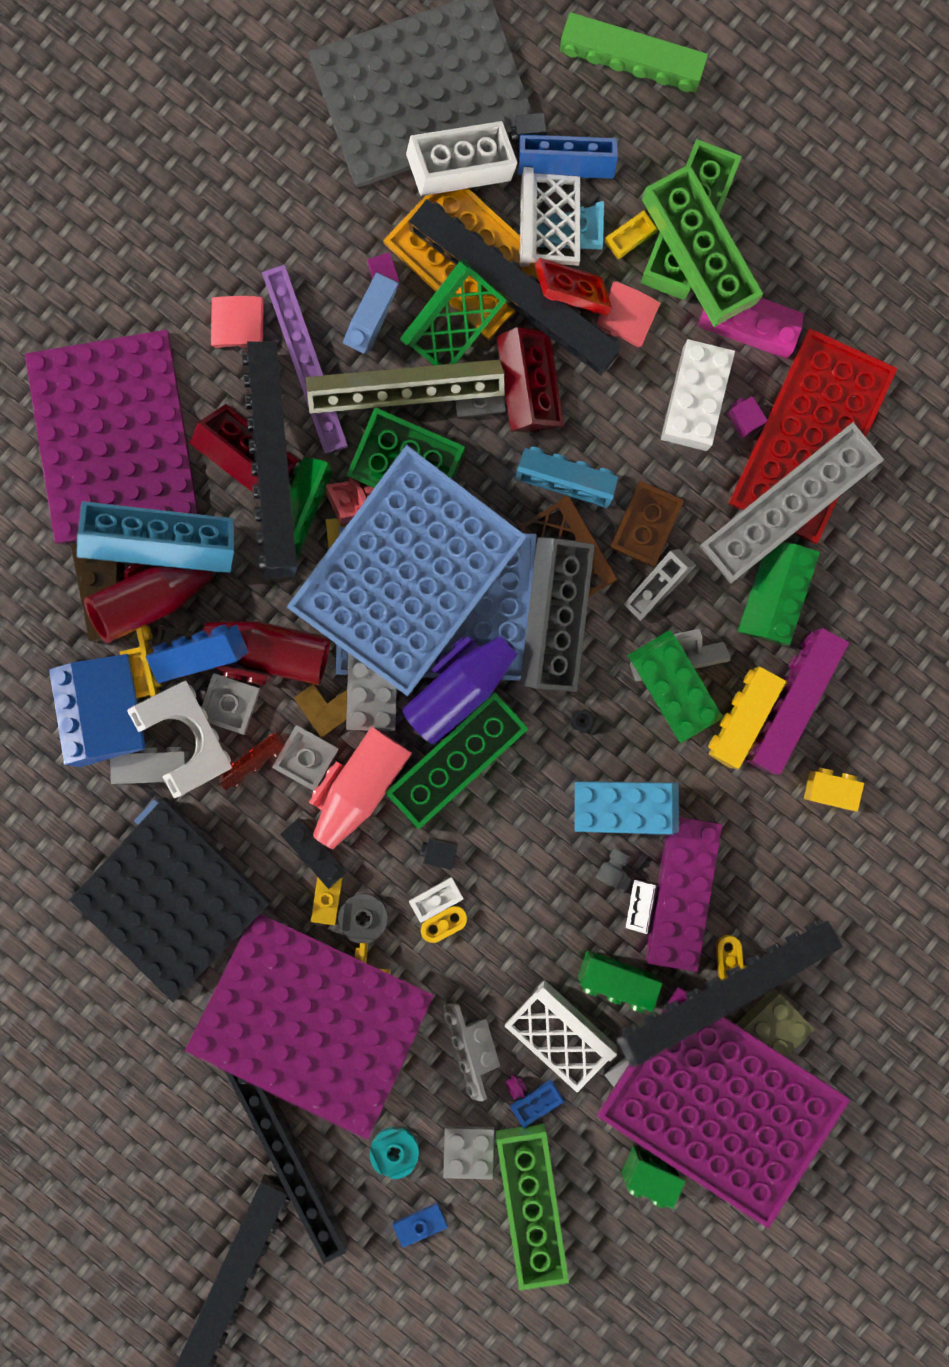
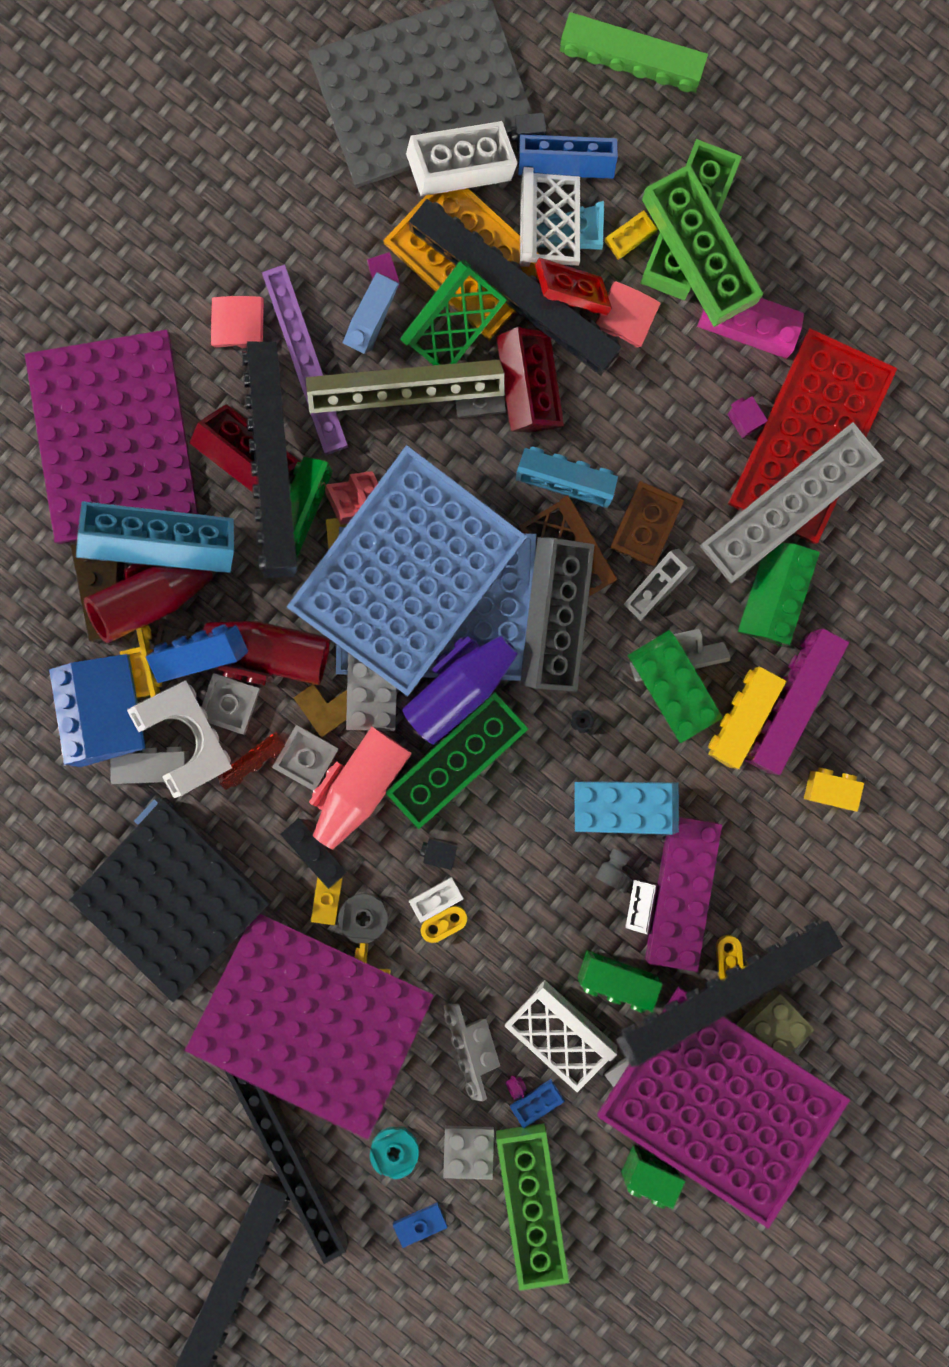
green slope [346,408,467,488] -> none
white brick [660,339,735,451] -> none

